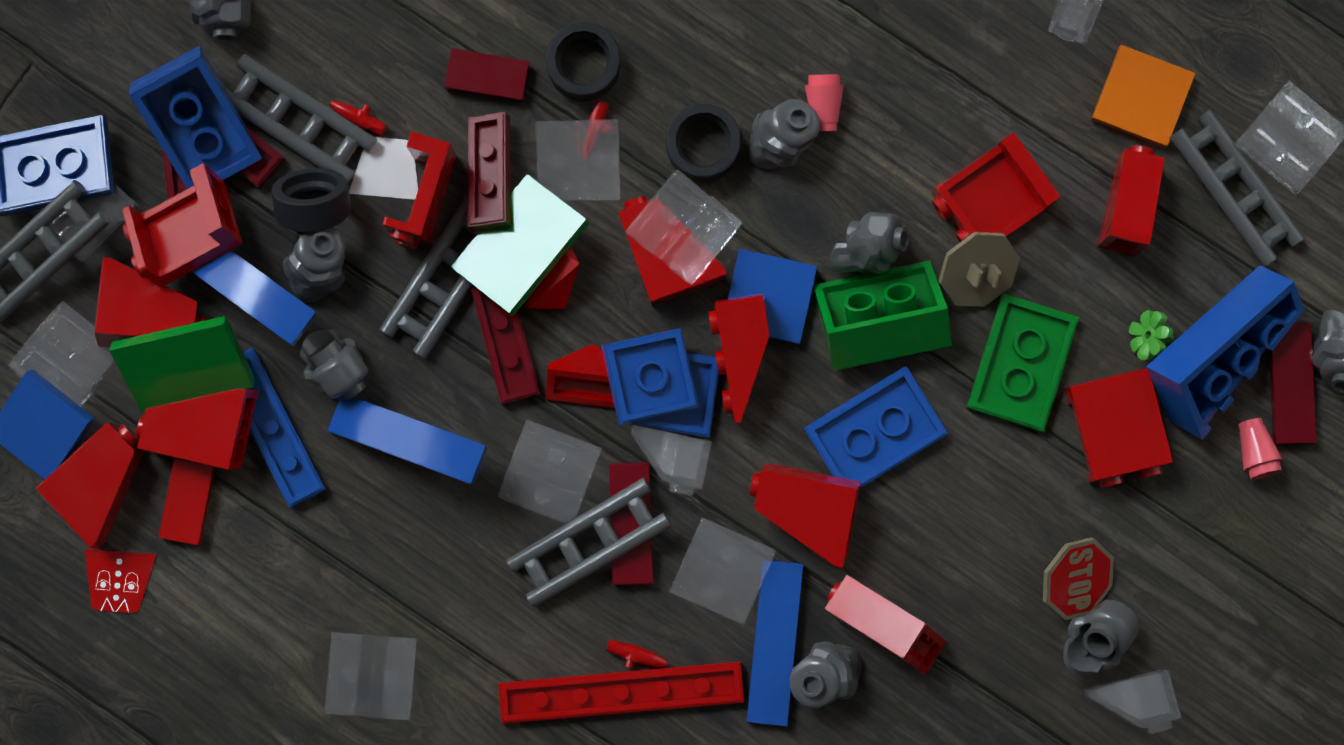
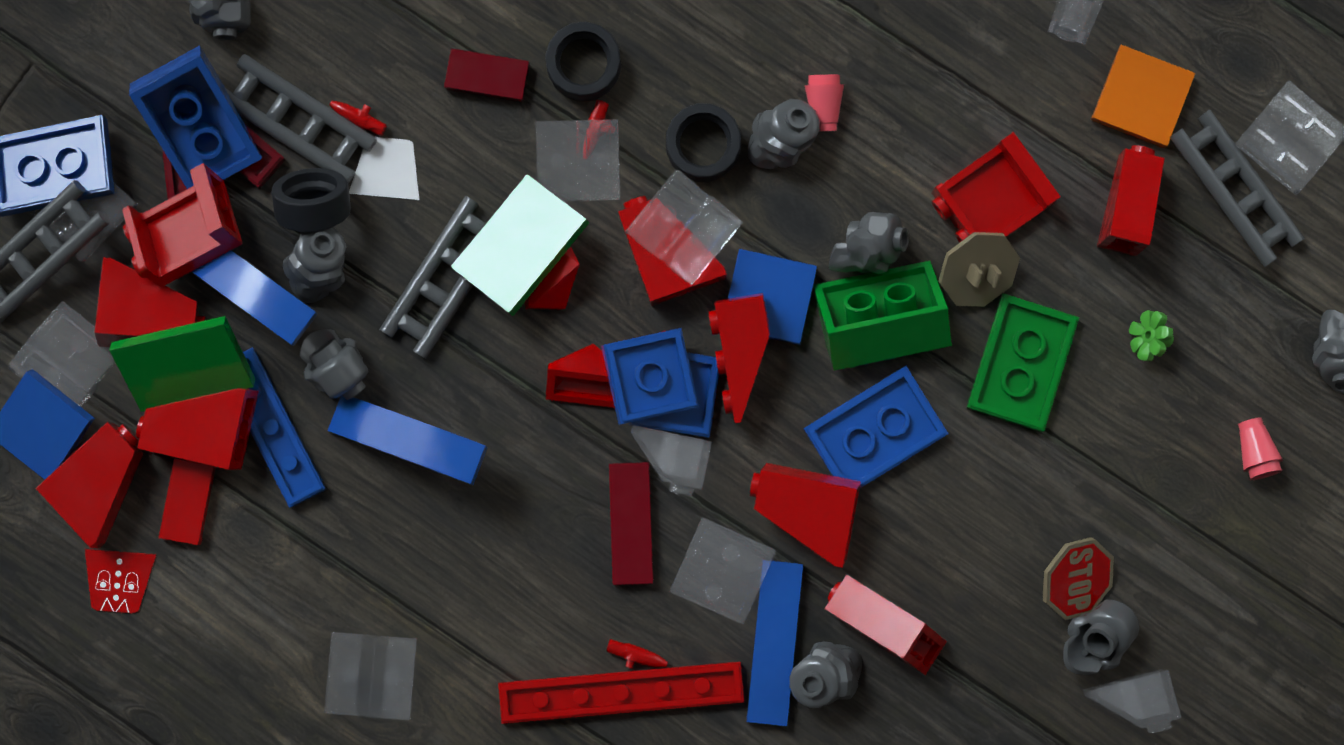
red panel [382,131,457,250] -> none
dark red tile [468,112,511,232] -> none
dark red tile [471,287,541,405] -> none
clear slope [498,419,602,524] -> none
dark grey bar [506,478,672,608] -> none
red panel [1064,368,1173,488] -> none
blue wedge [1146,265,1305,440] -> none
dark red tile [1269,322,1316,444] -> none

